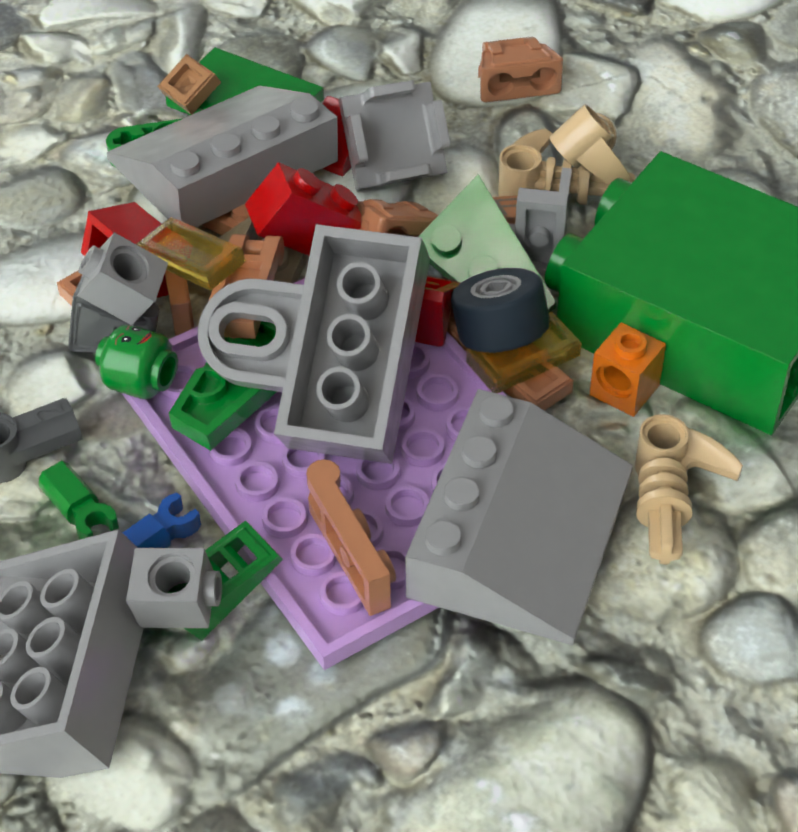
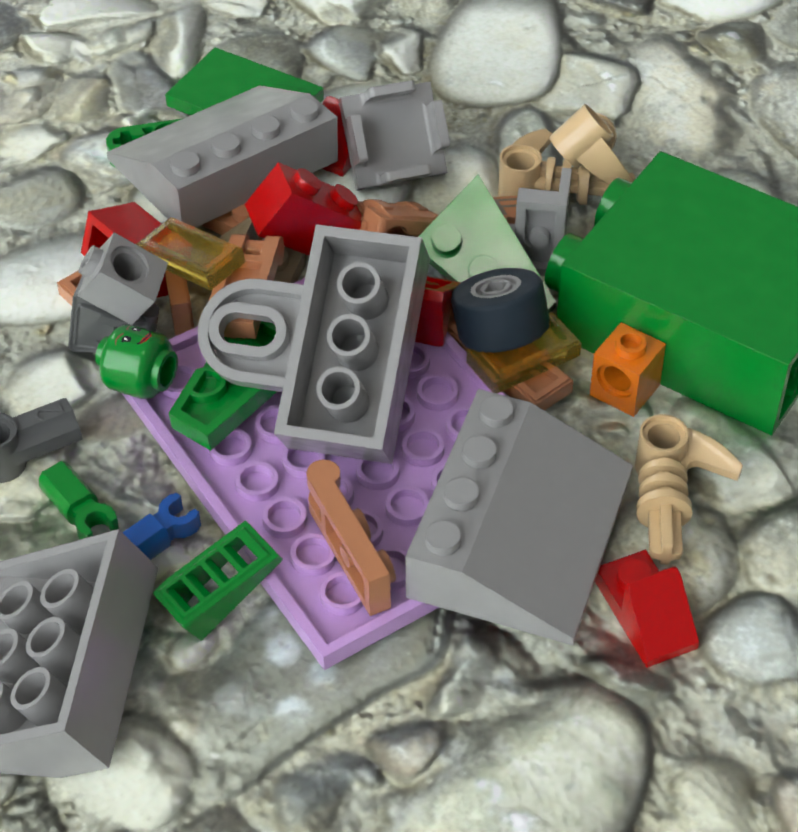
light grey brick [126,548,222,628] -> none
medium nougat tile [157,54,221,115] -> none
nougat piece [478,36,563,102] -> none
none -> red slope [595,549,699,668]

